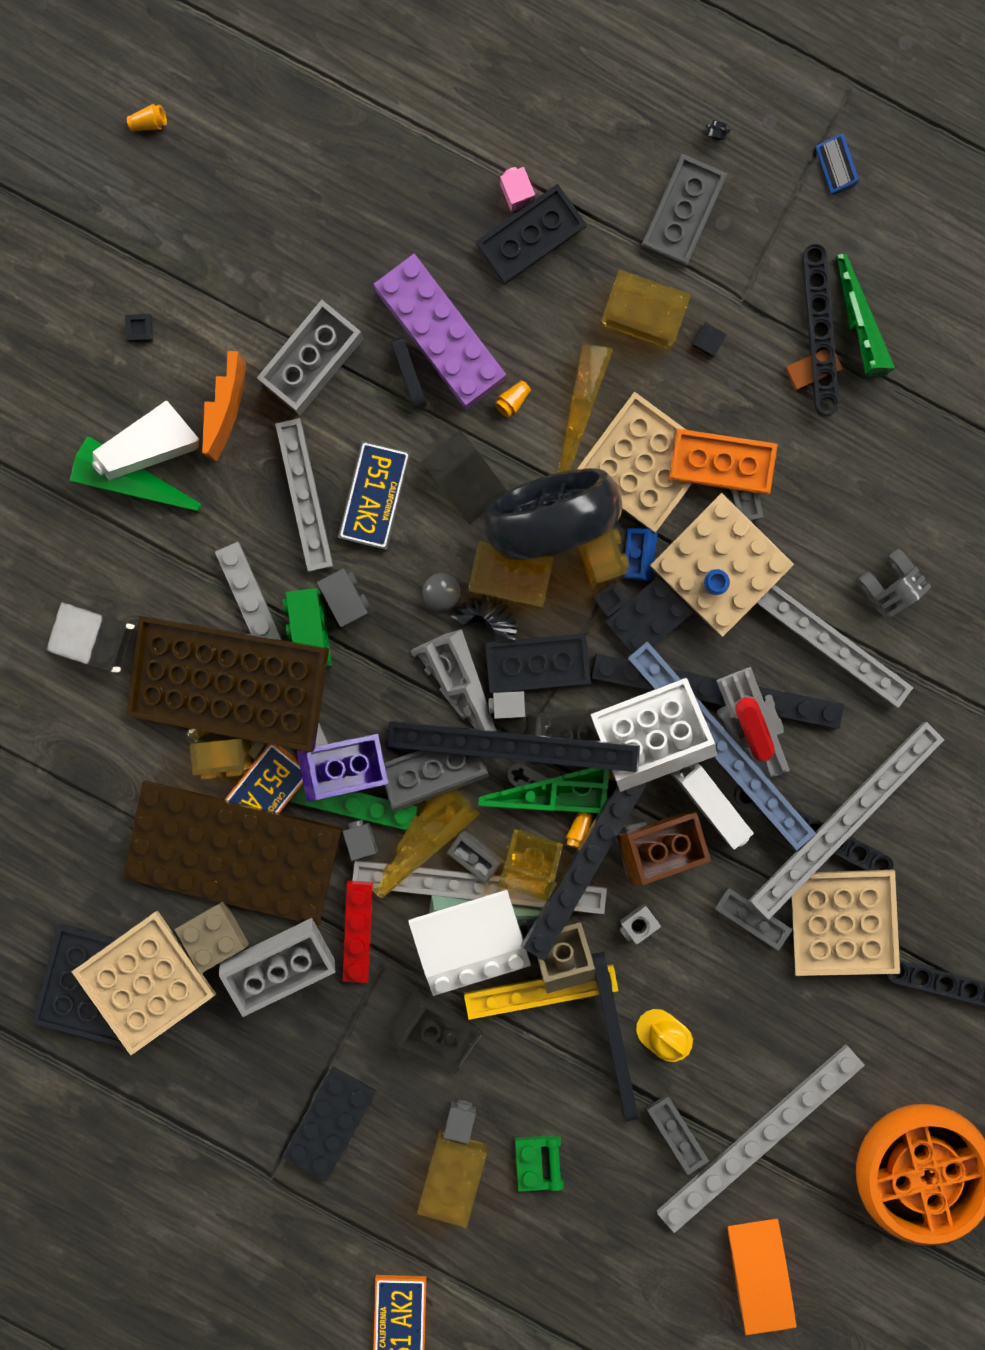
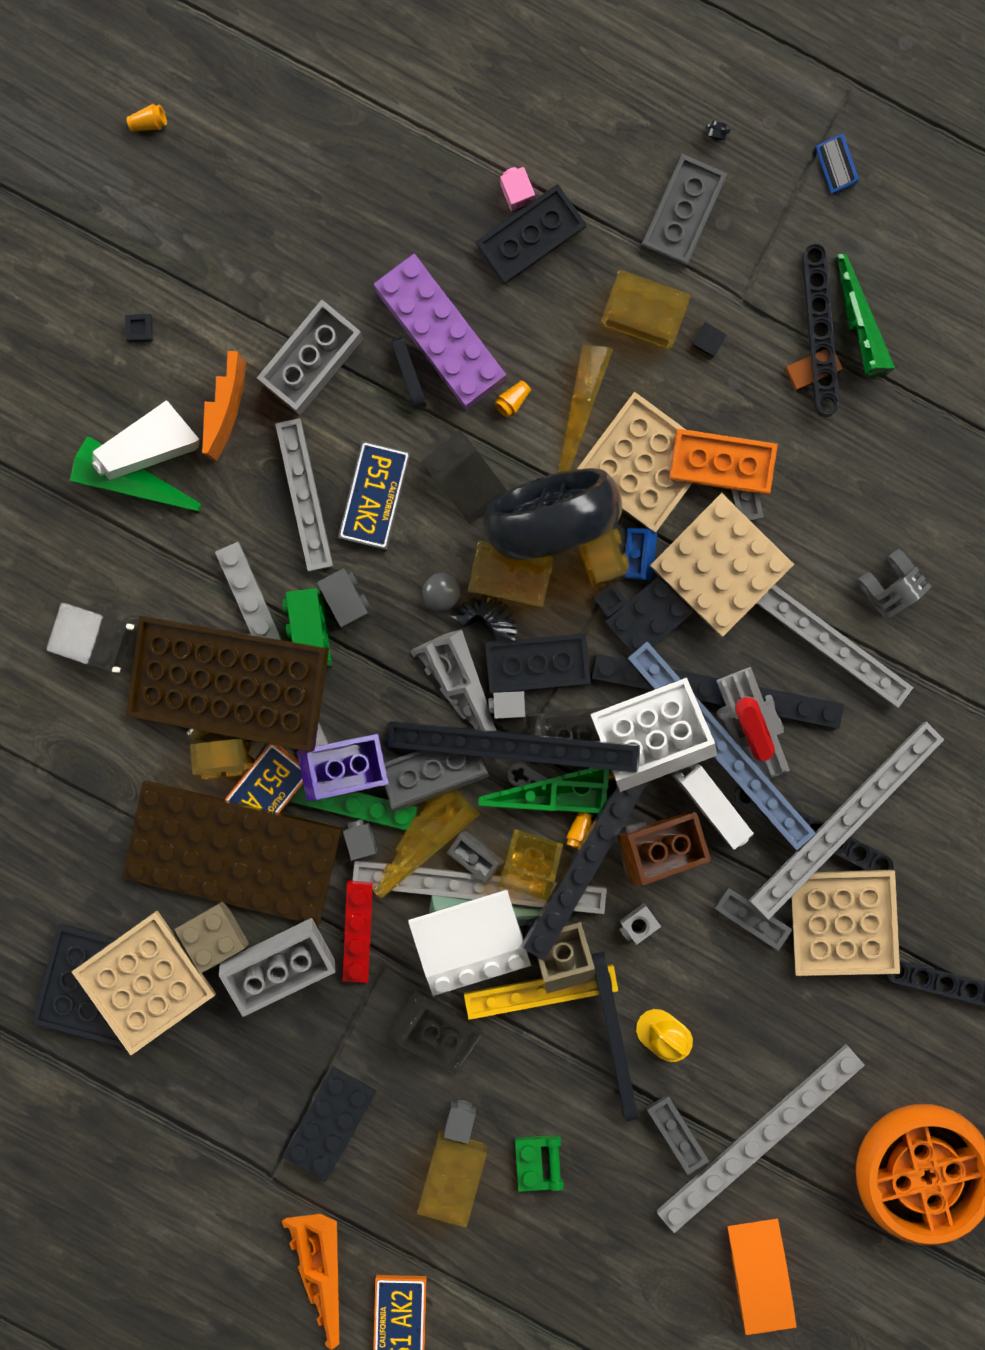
blue plate [704,569,730,595] -> none
none -> orange wedge [282,1214,339,1350]

